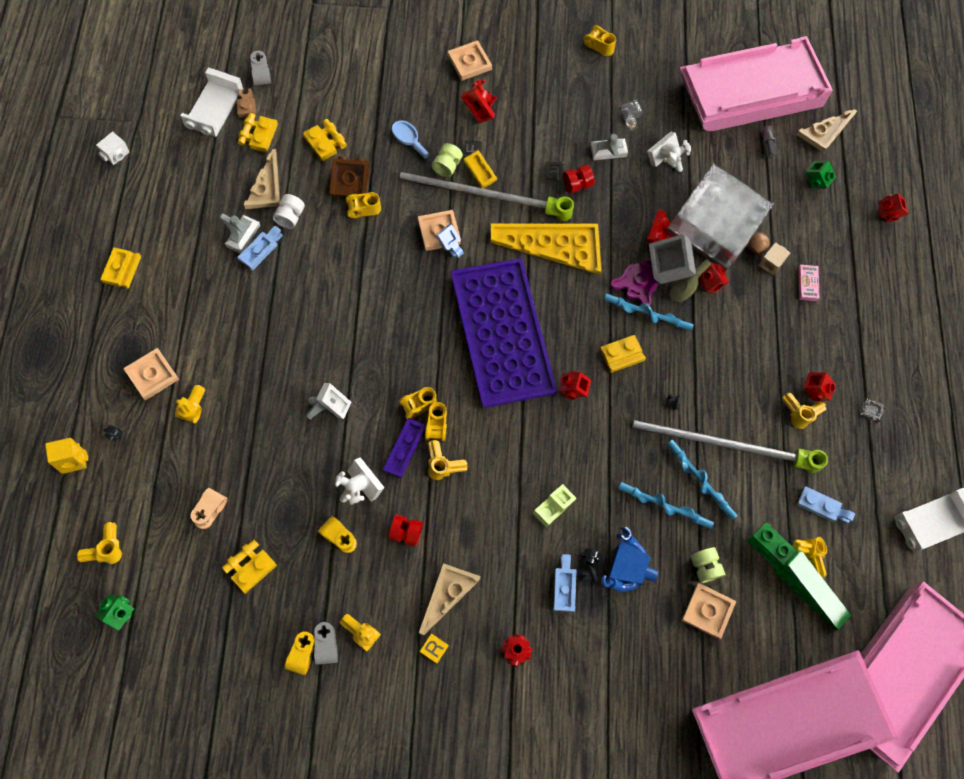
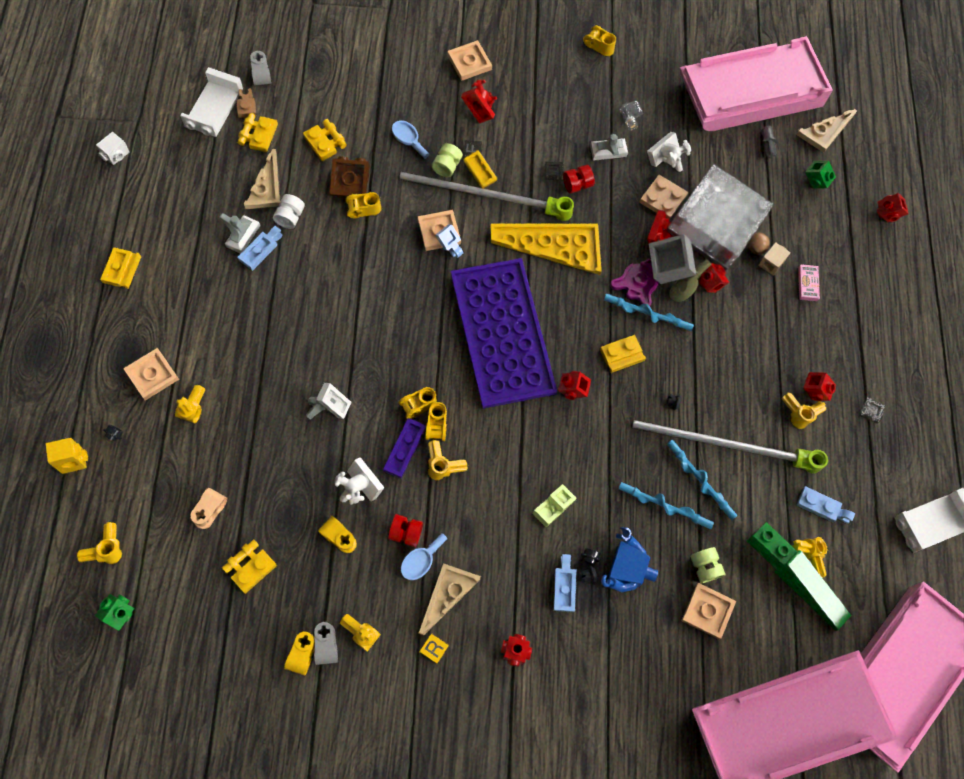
none -> light blue piece [401,533,447,580]
none -> light nougat plate [640,175,689,220]

